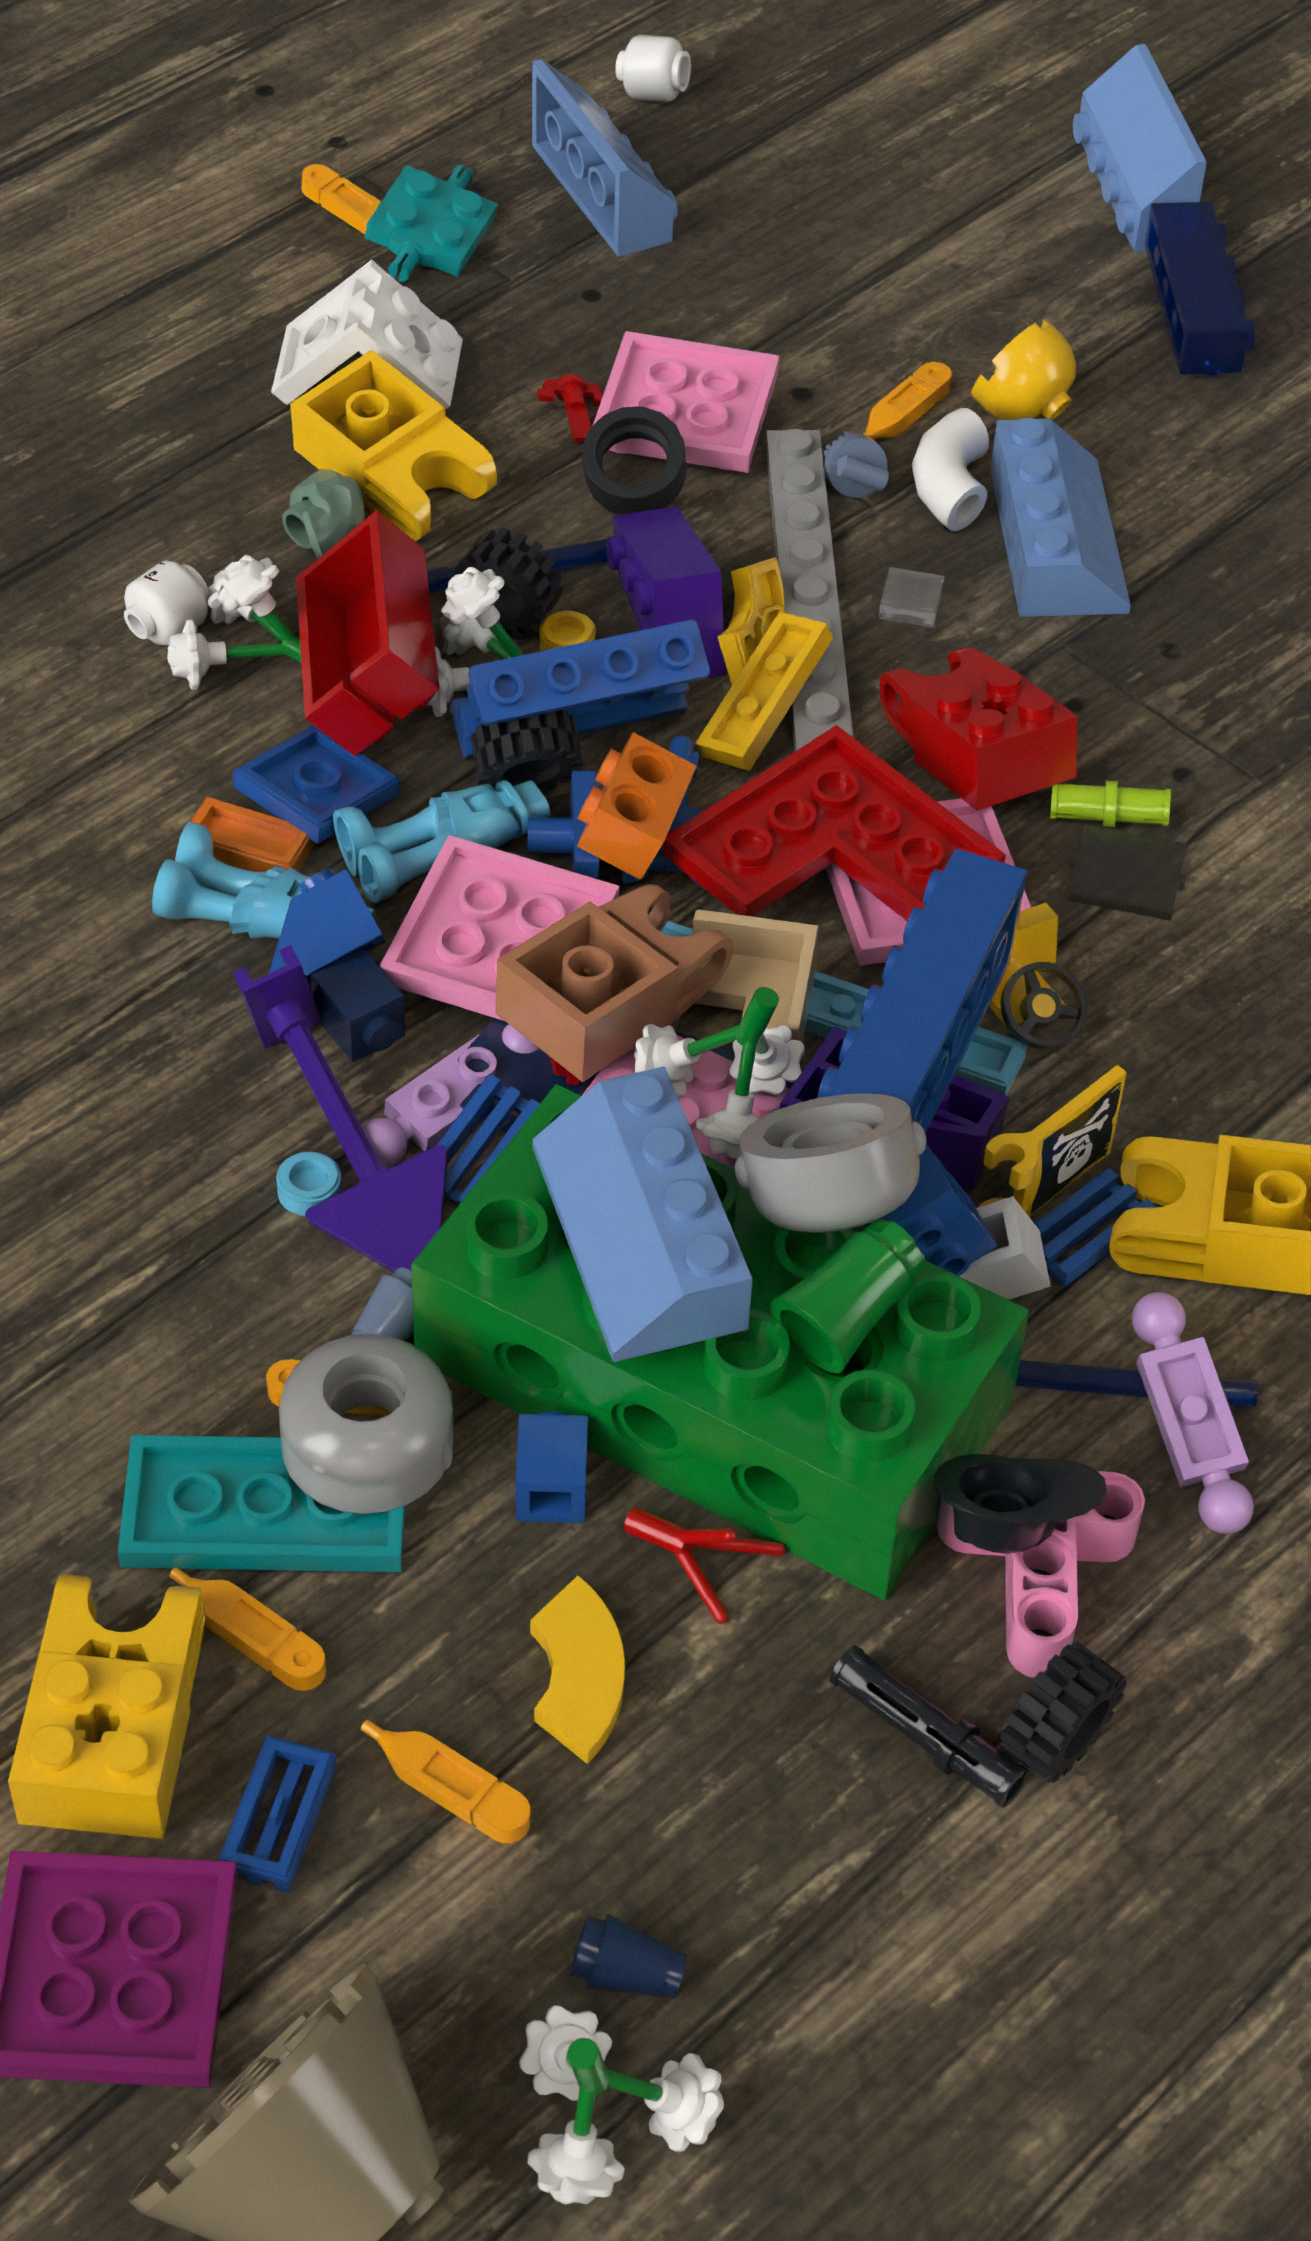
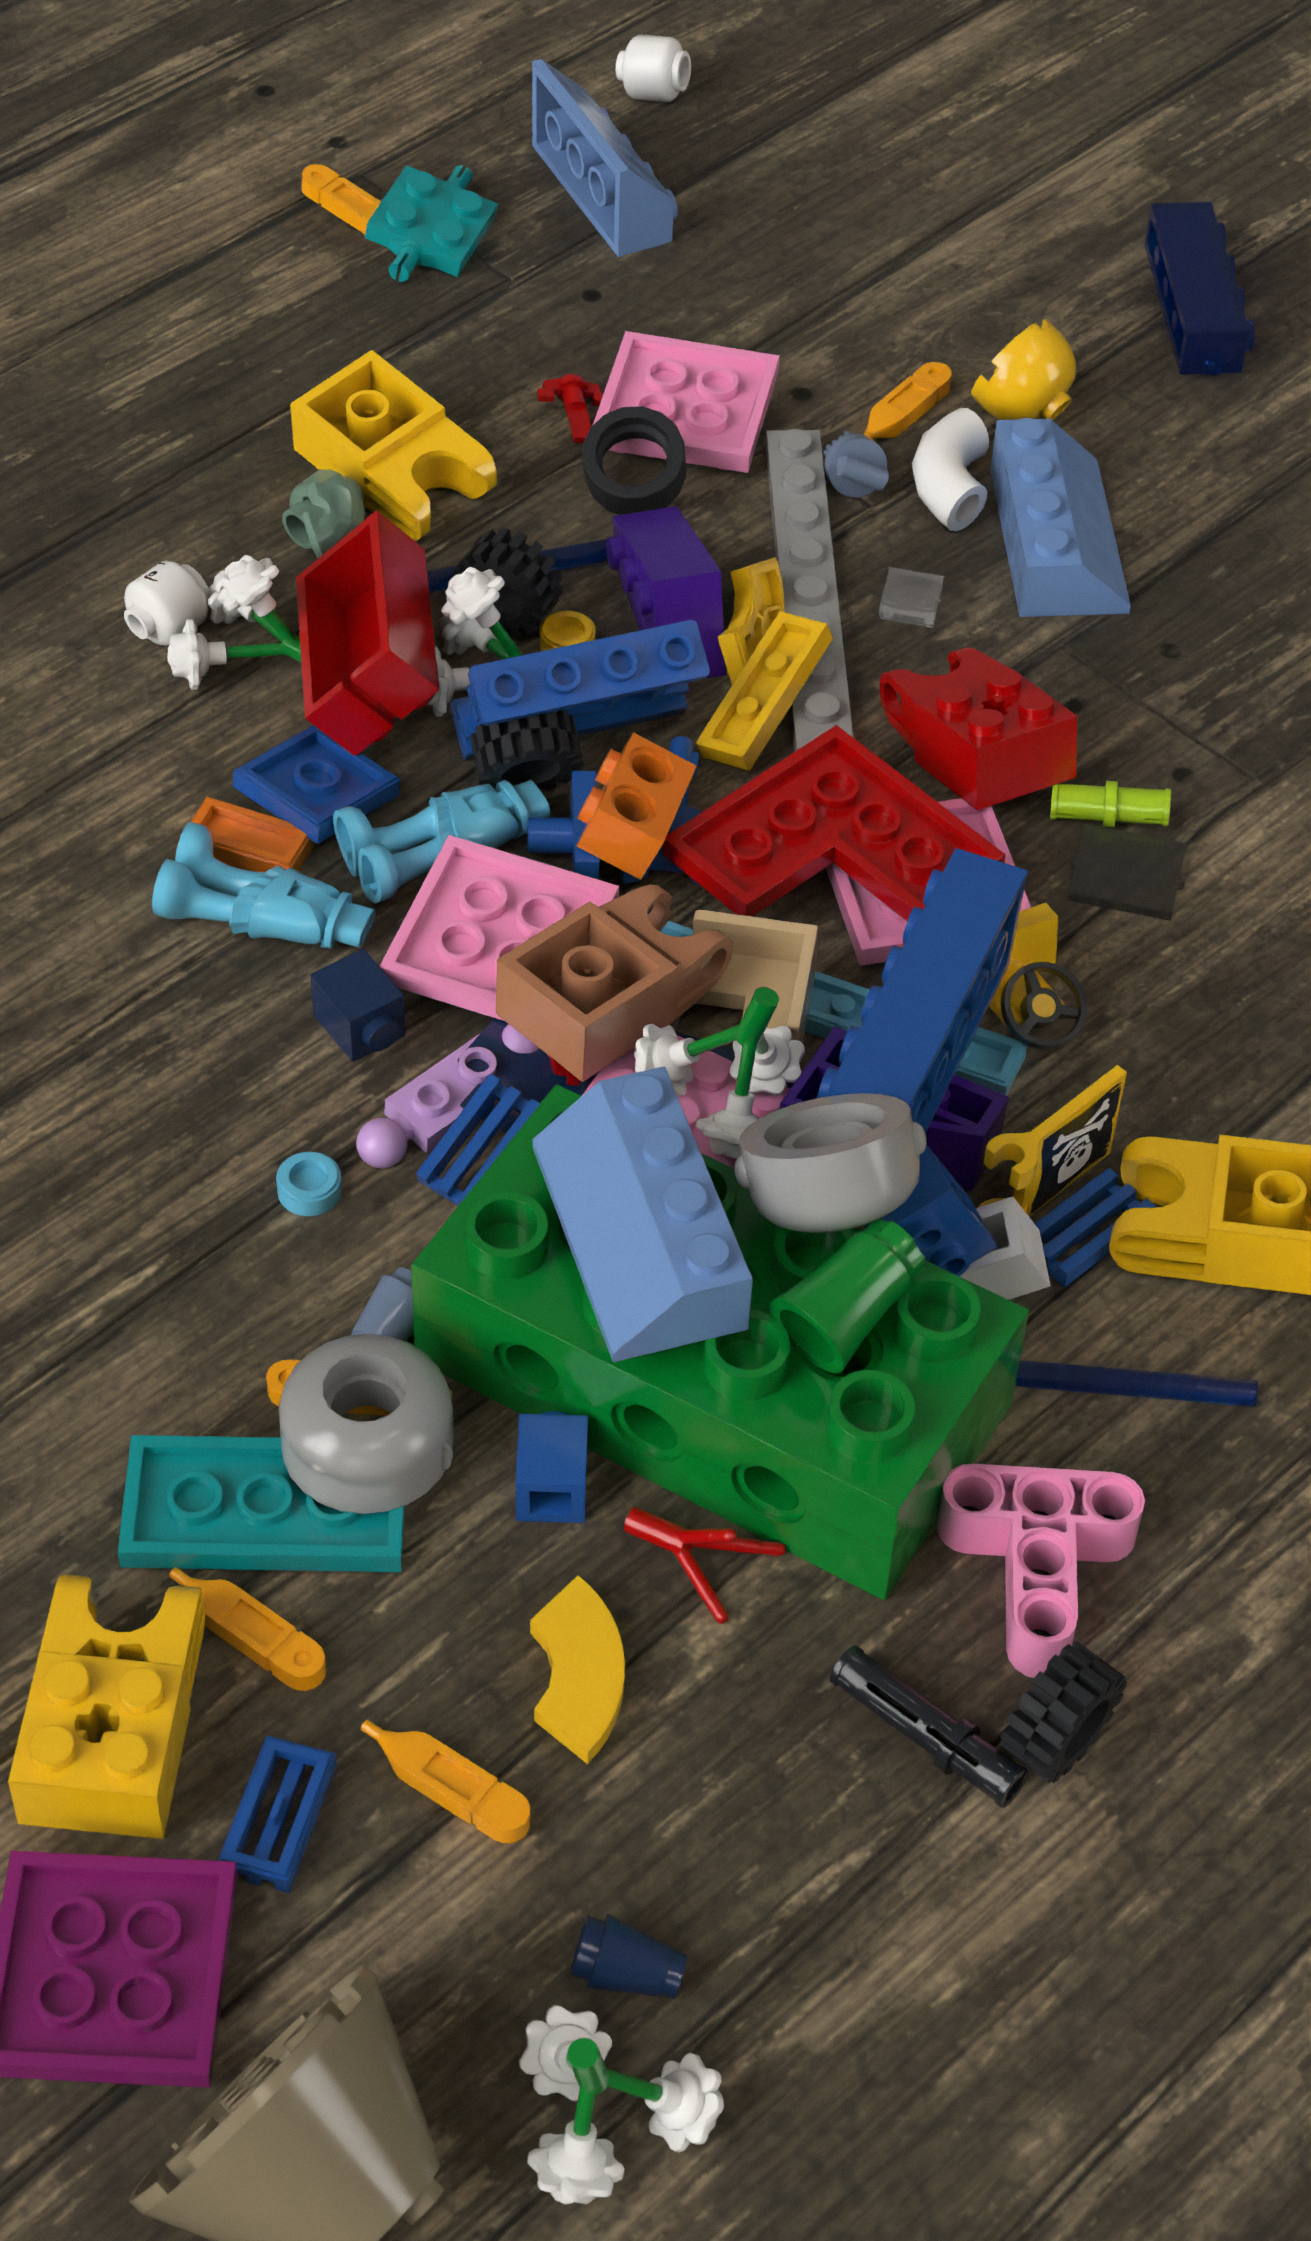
dark purple piece [233,945,448,1273] -> none
blue slope [269,868,386,985] -> none
white bracket [271,260,463,409] -> none
black piece [934,1454,1107,1554] -> none
medium blue slope [1073,44,1207,253] -> none
lavender plate [1132,1292,1254,1534] -> none

